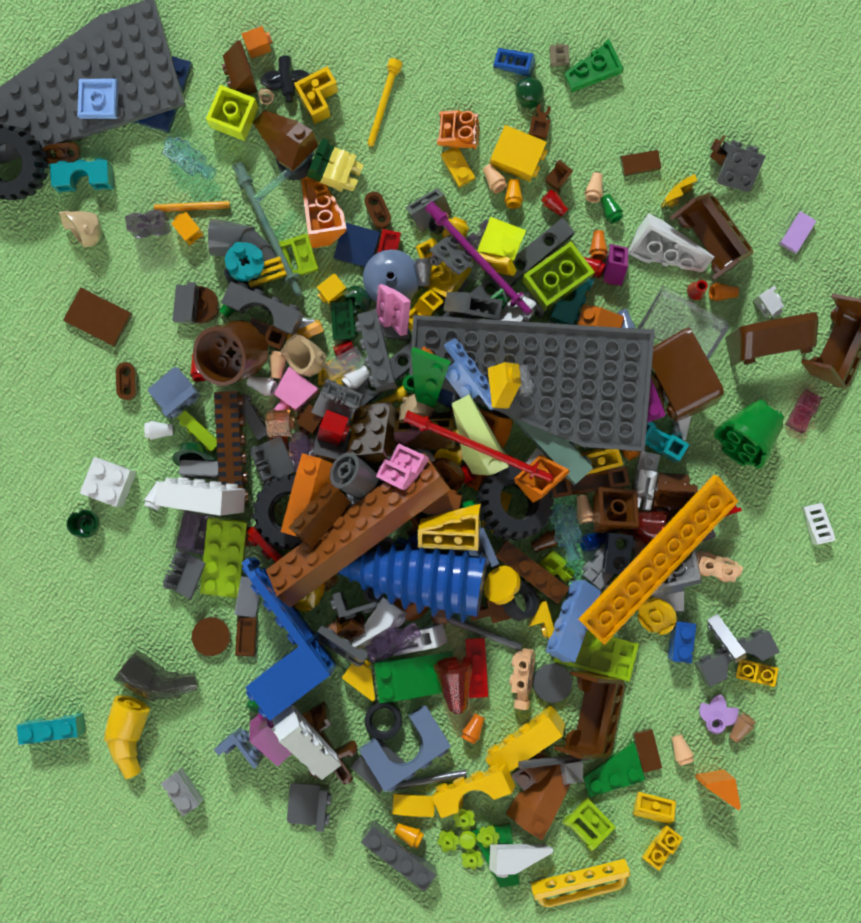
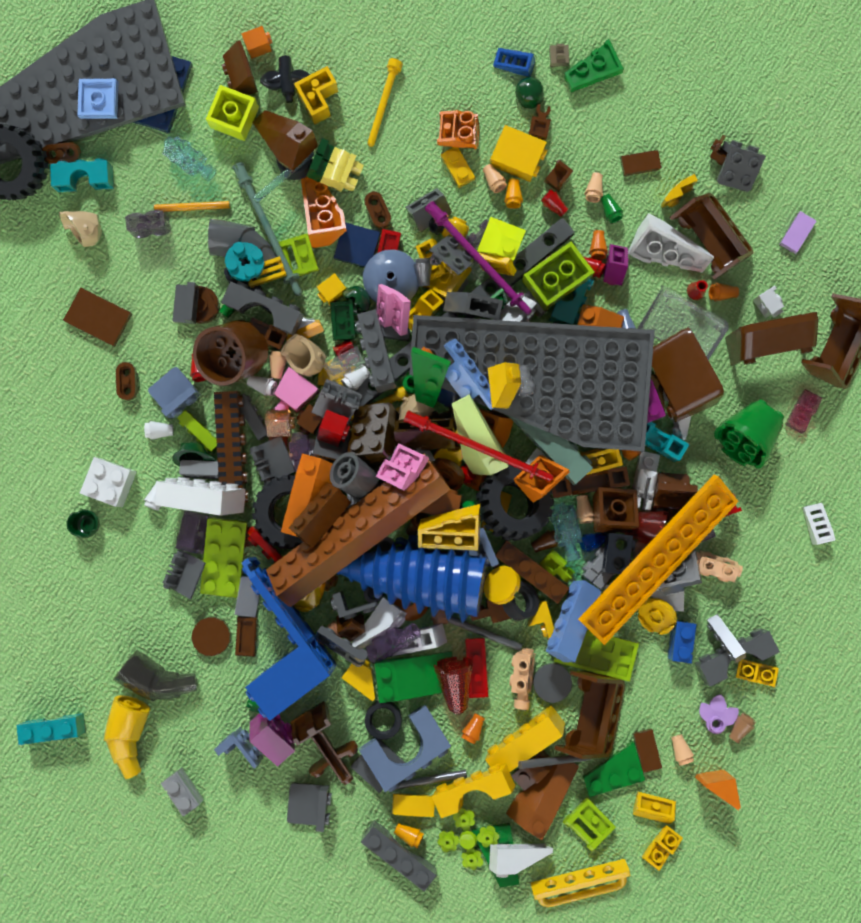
light orange brick [171,212,204,246] -> none
tan hinge [258,87,274,105] -> none
white wedge [272,705,341,780] -> none
light grey slope [560,761,583,785] -> none

